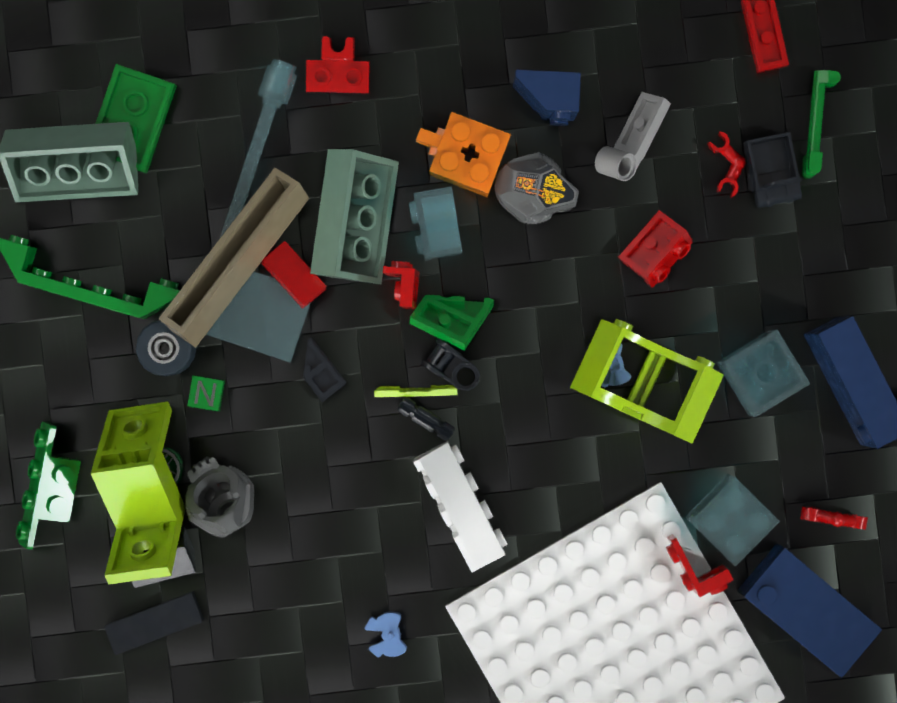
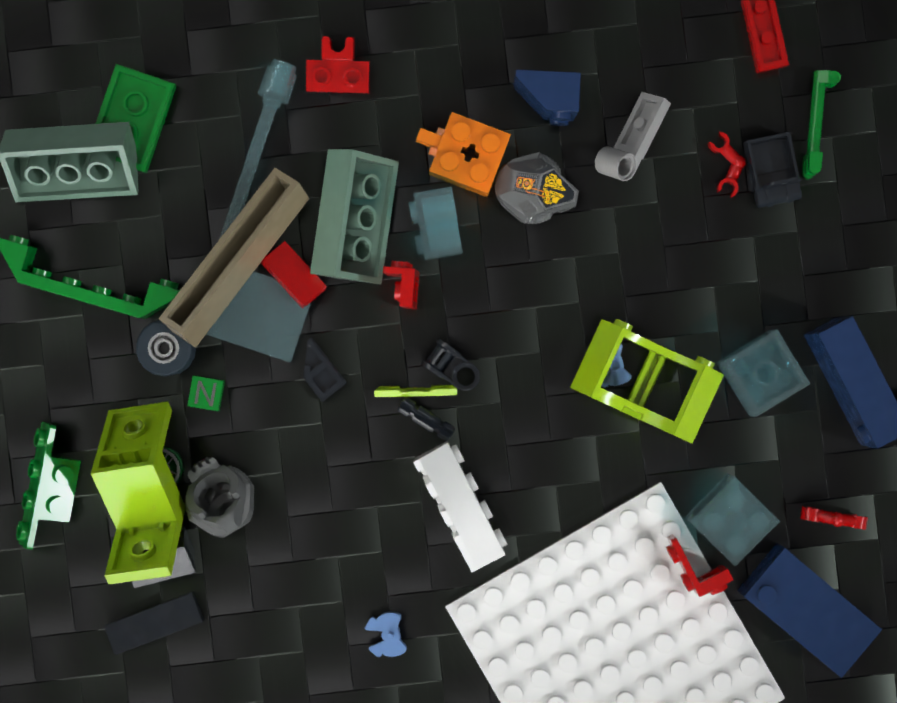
green wing [410,295,494,351] -> none
red bracket [618,210,693,288] -> none

